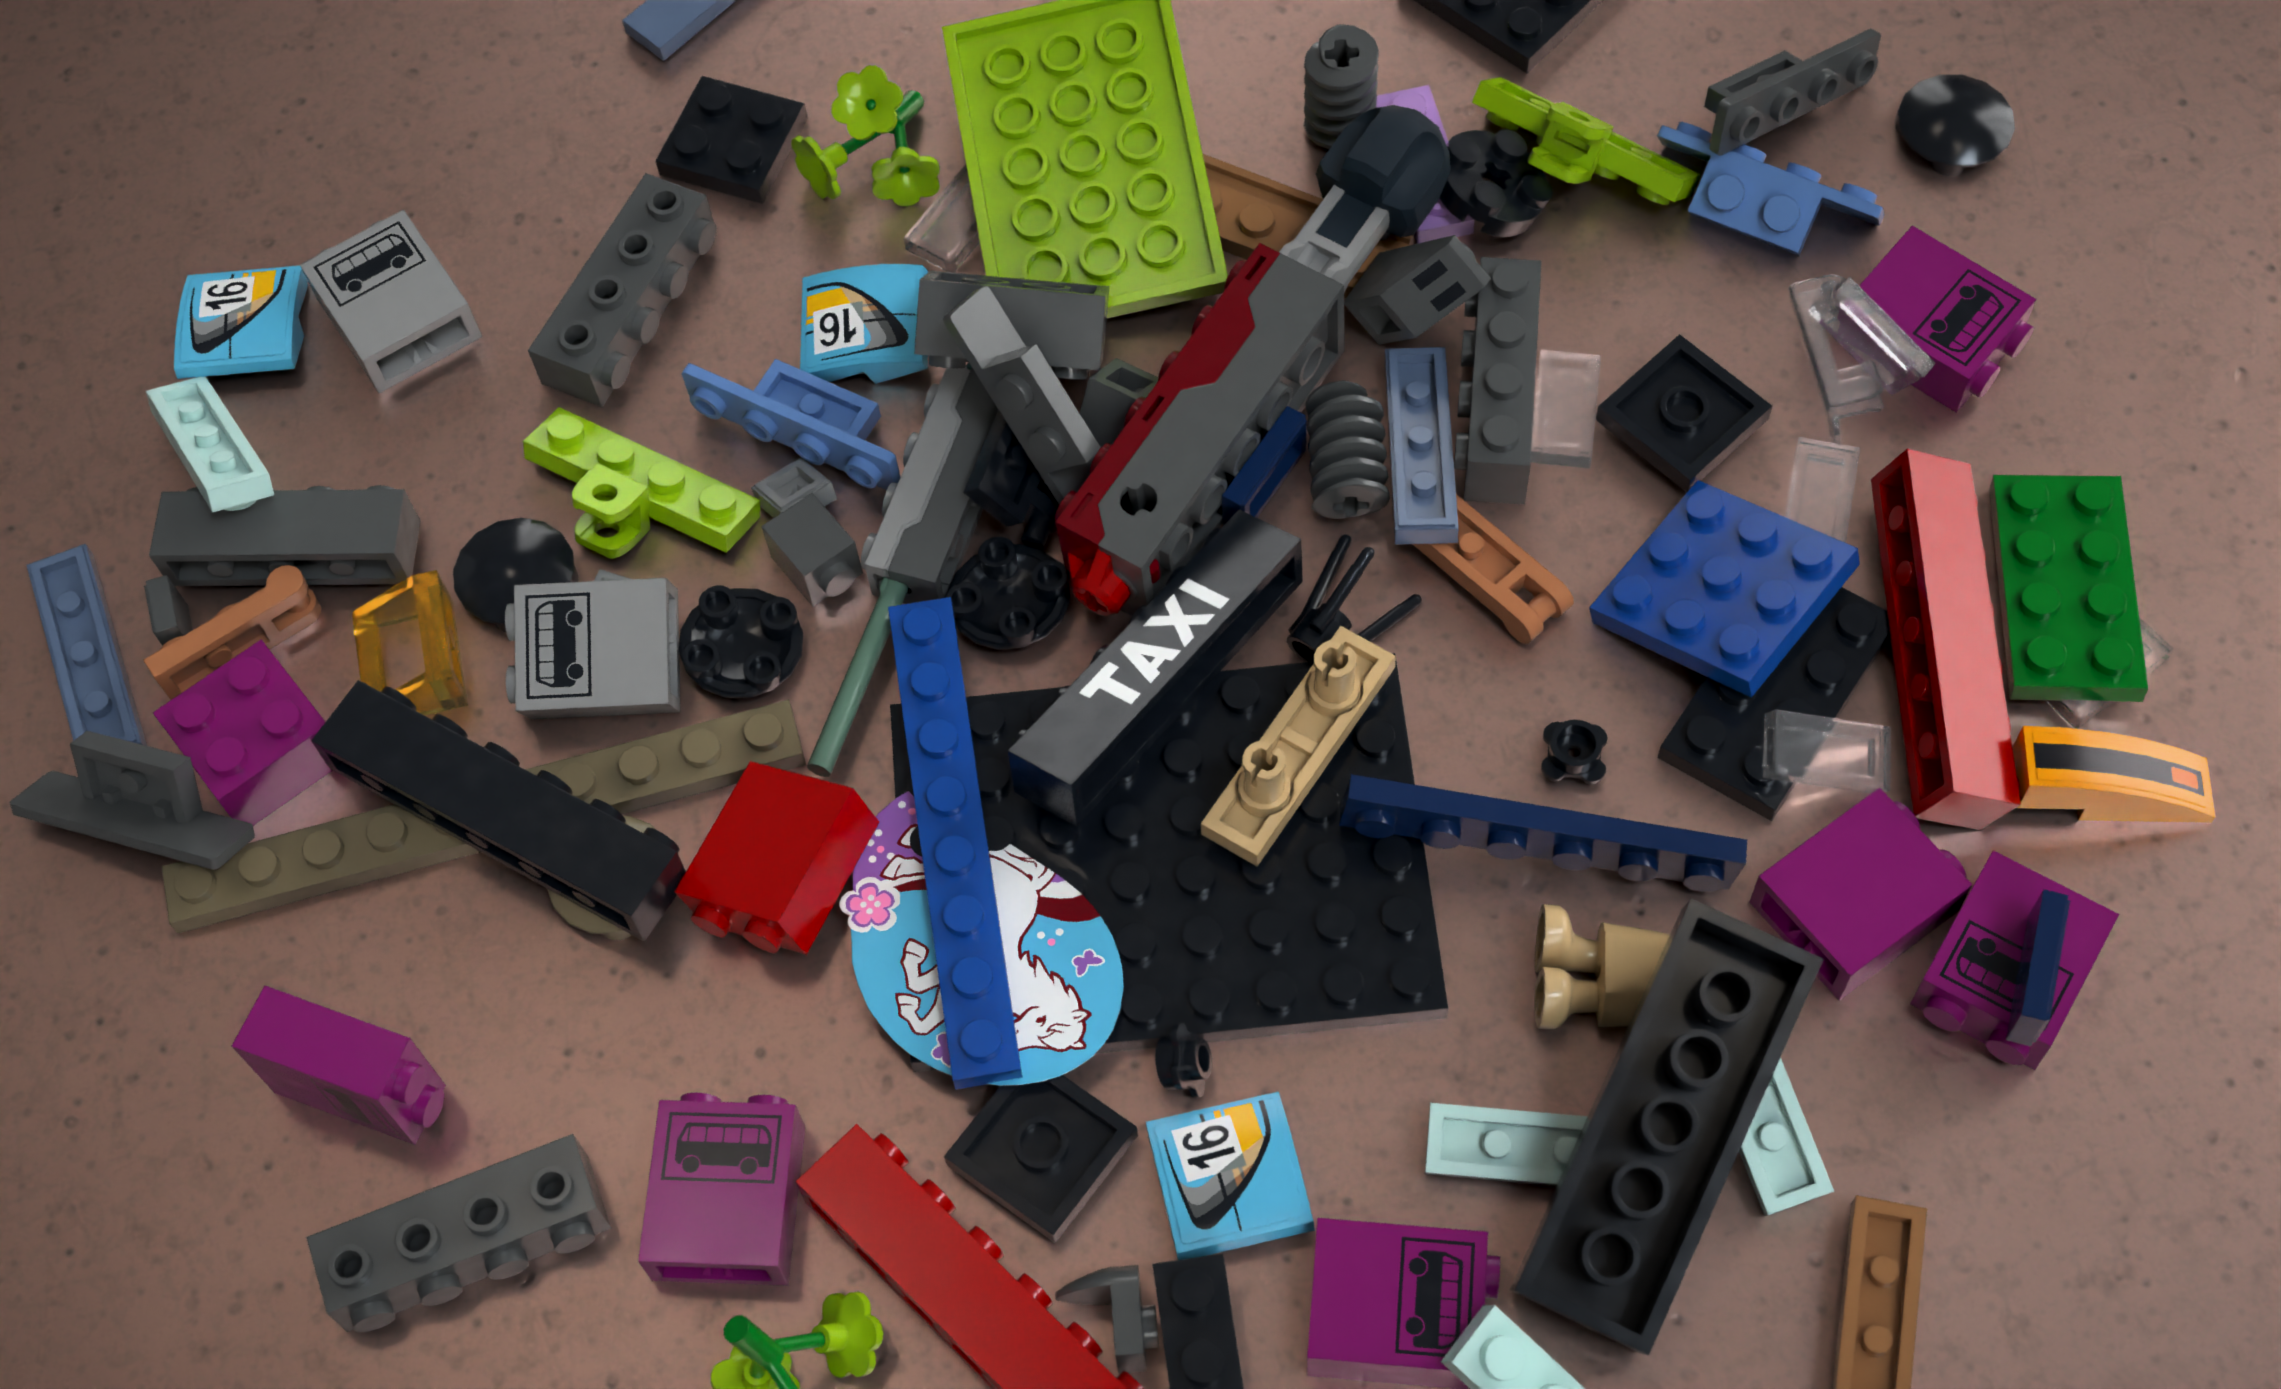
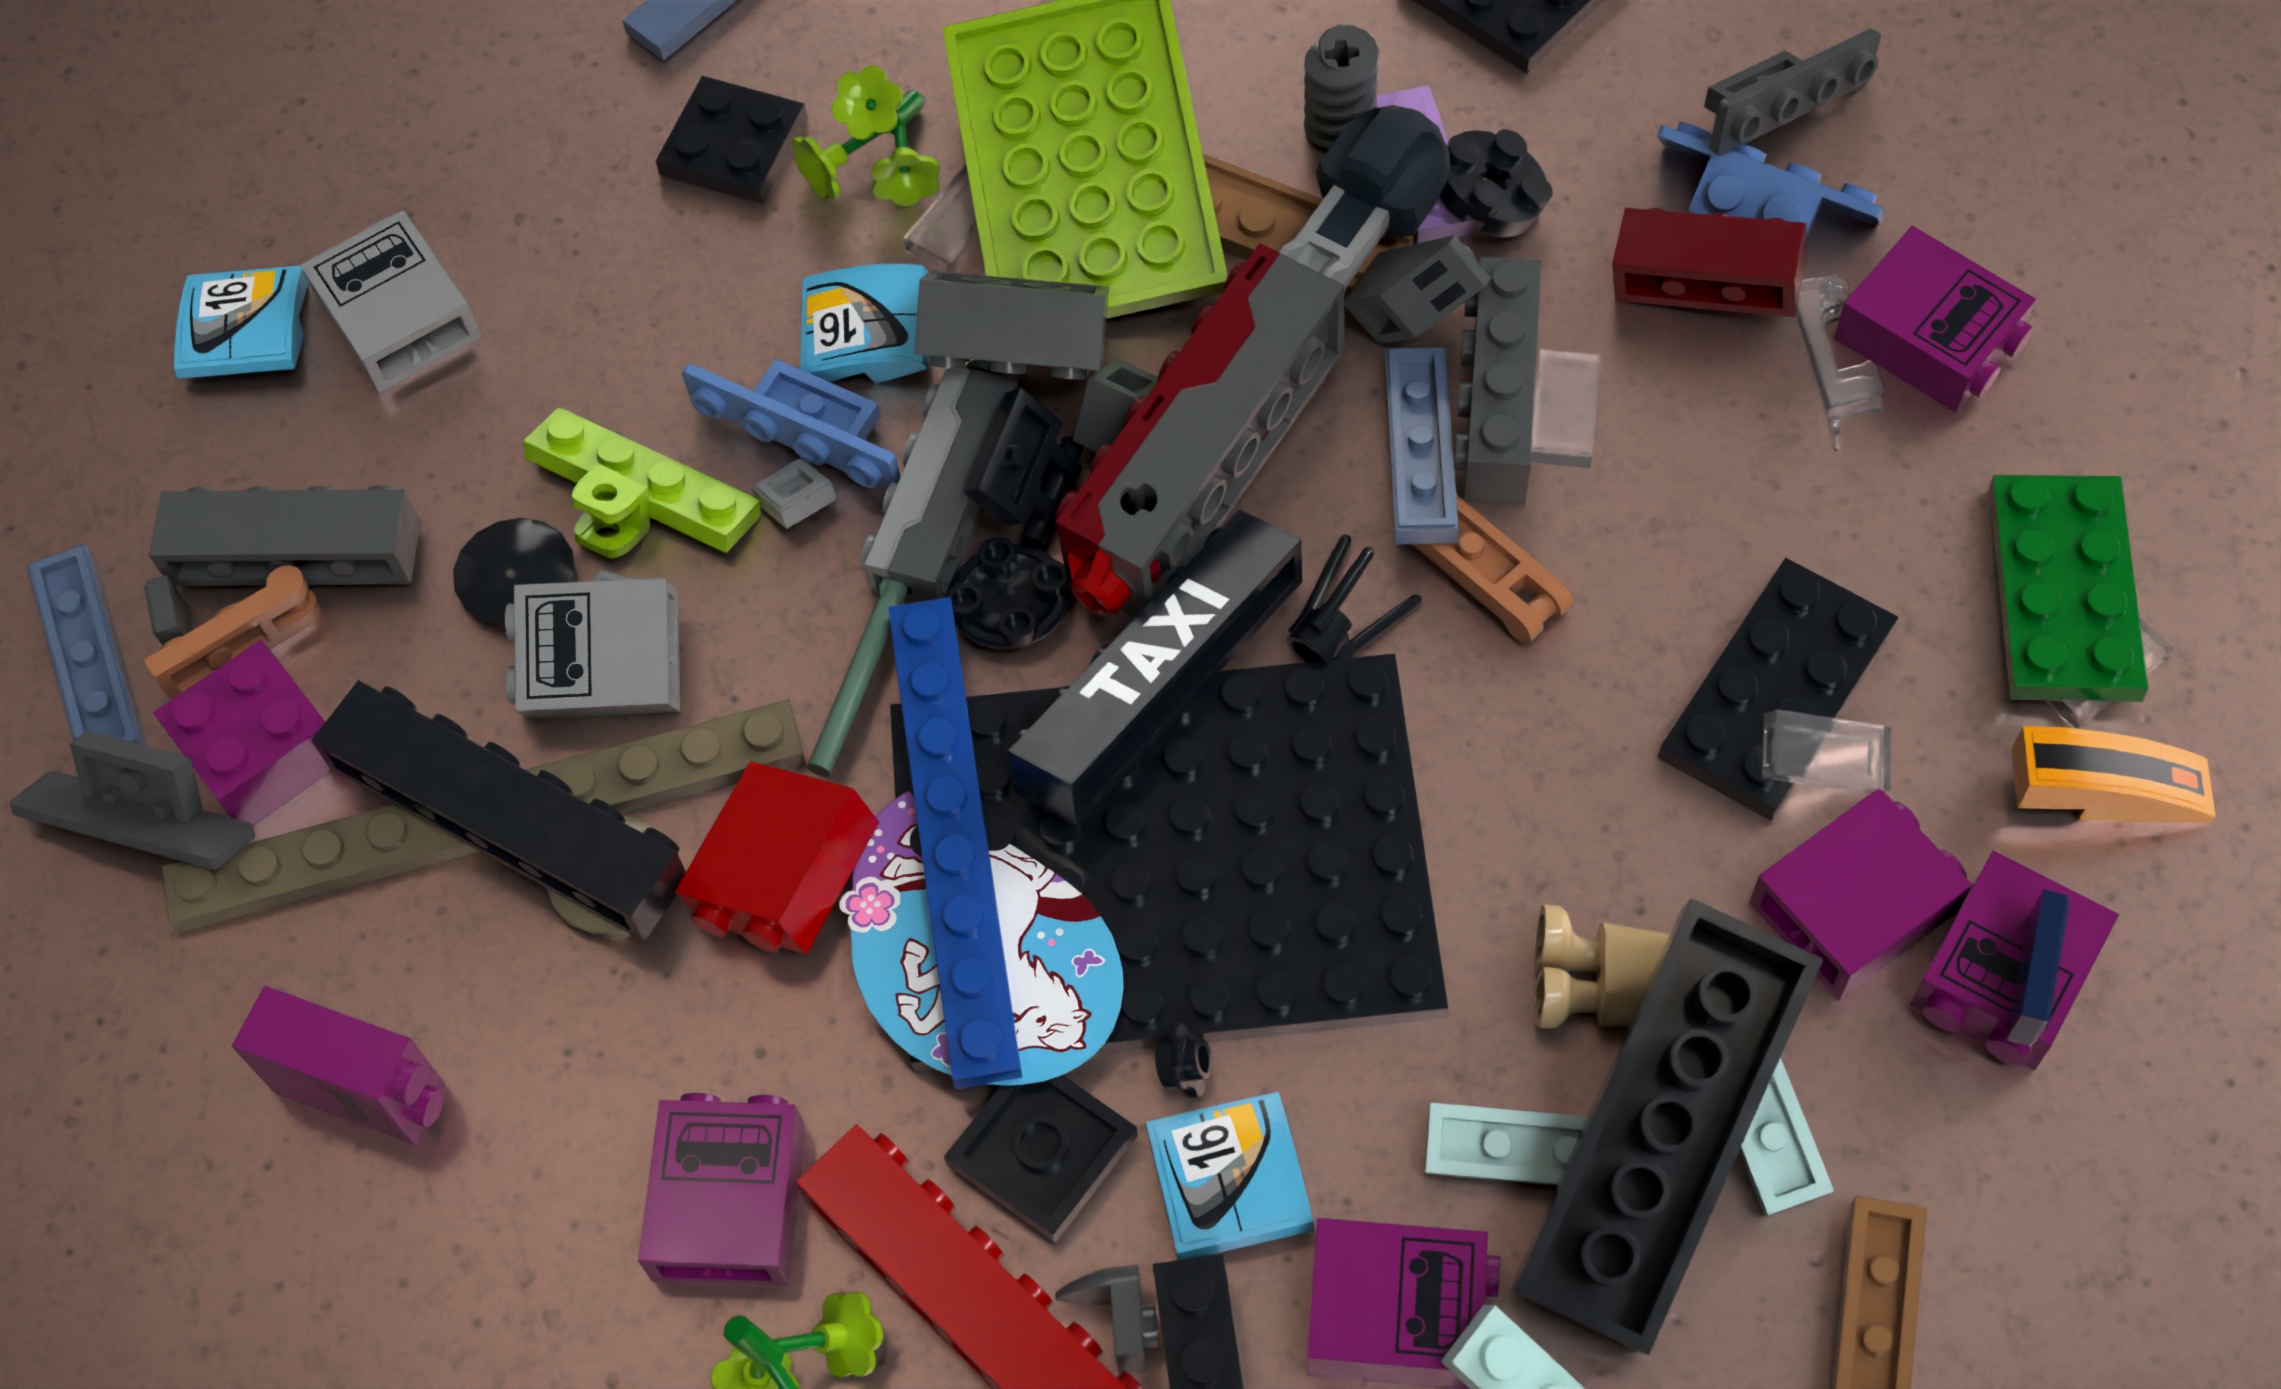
light aqua plate [146,376,274,512] -> none
dark grey brick [306,1134,611,1332] -> none
clear yellow tile [352,570,468,716] -> none
dark grey brick [528,173,716,407] -> none
black dish [679,585,803,698] -> none
dark grey brick [762,493,863,607] -> none
dark grey bracket [943,286,1101,505] -> none
tan plate [1201,626,1396,866] -> none
dark blue tile [1222,406,1307,526] -> none
dark grey piece [1306,380,1390,519] -> none
dark blue plate [1339,774,1747,892] -> none
lime plate [1472,77,1701,205] -> none
black plate [1541,720,1607,784] -> none
blue plate [1589,480,1860,698] -> none
black plate [1596,334,1772,492] -> none
clear tile [1784,437,1860,543] -> none
clear tile [1808,277,1936,395] -> none
brick [1871,448,2021,830] -> none
black dish [1895,75,2015,176] -> none
none -> dark red brick [1612,207,1806,317]

